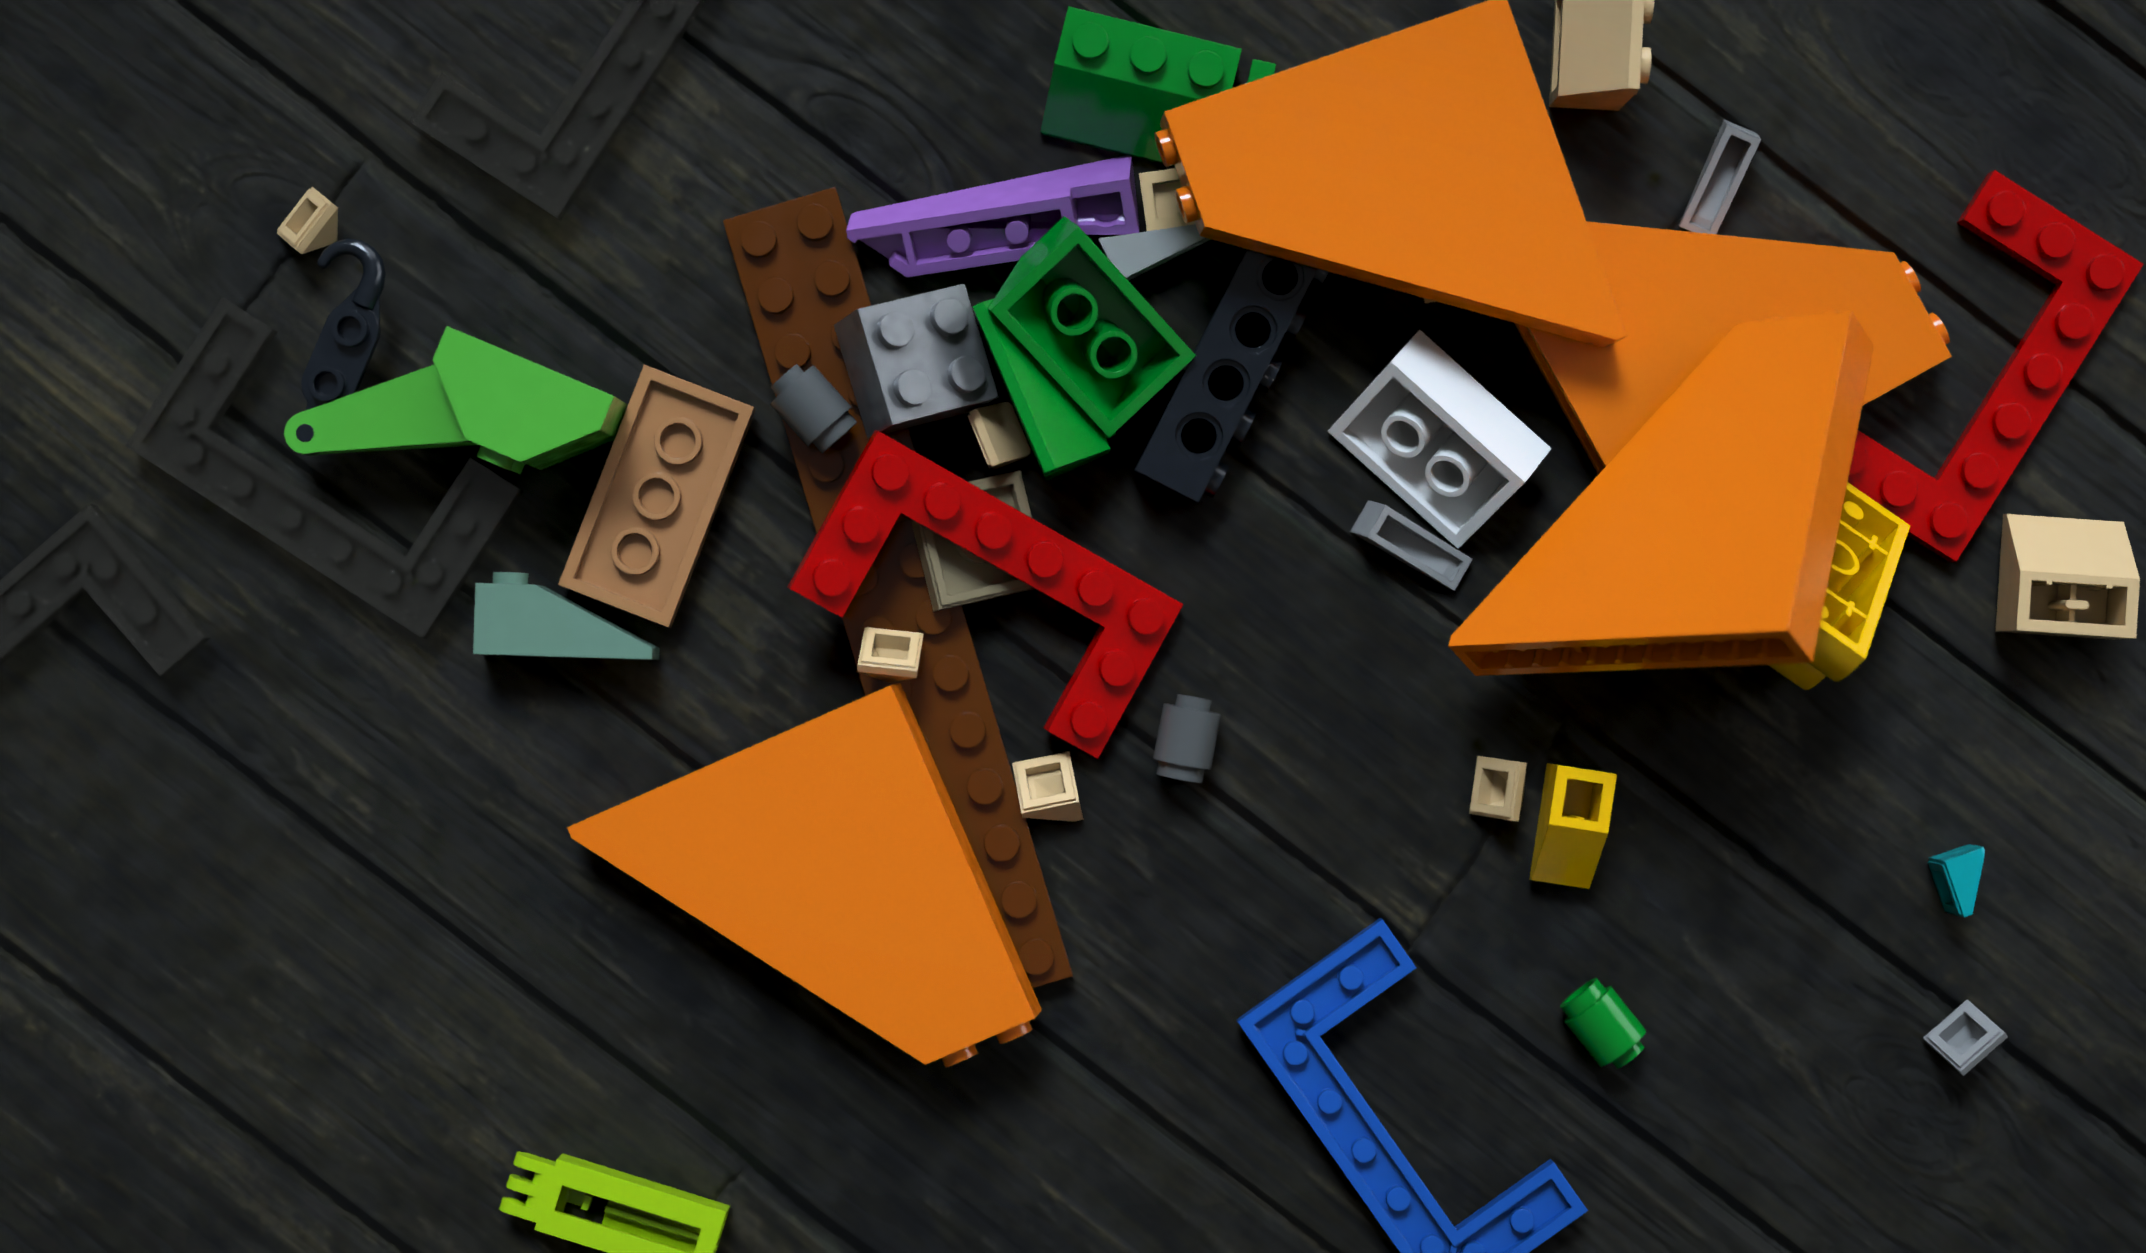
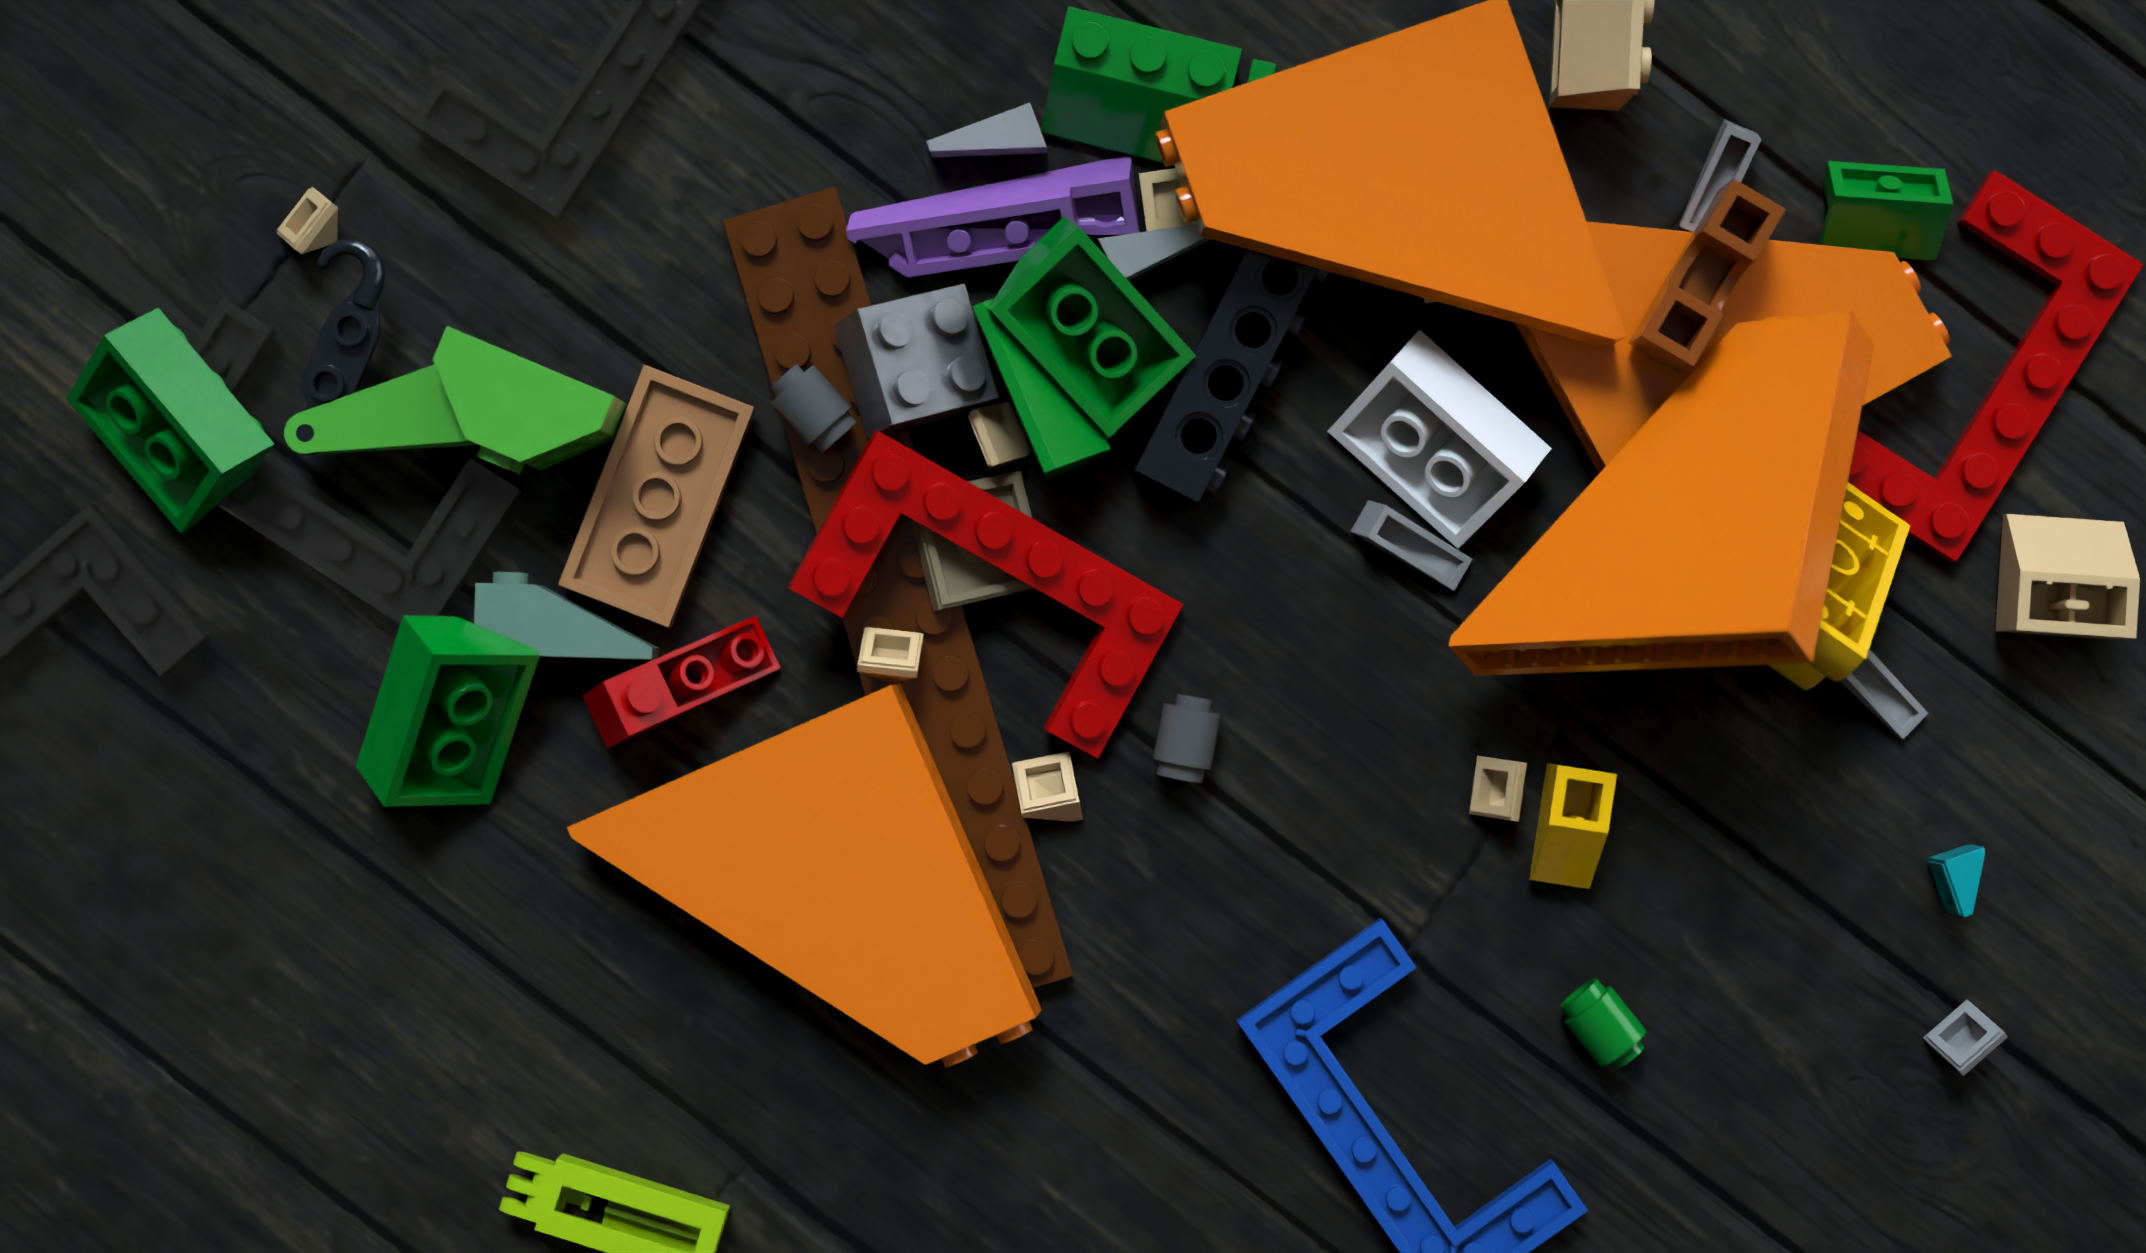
none -> green slope [66,308,274,533]
none -> green slope [356,615,540,807]
none -> red slope [583,615,781,749]
none -> light grey piece [926,103,1047,158]
none -> dark orange arch [1628,178,1786,374]
none -> green panel [1820,161,1953,260]
none -> light grey piece [1840,649,1928,739]

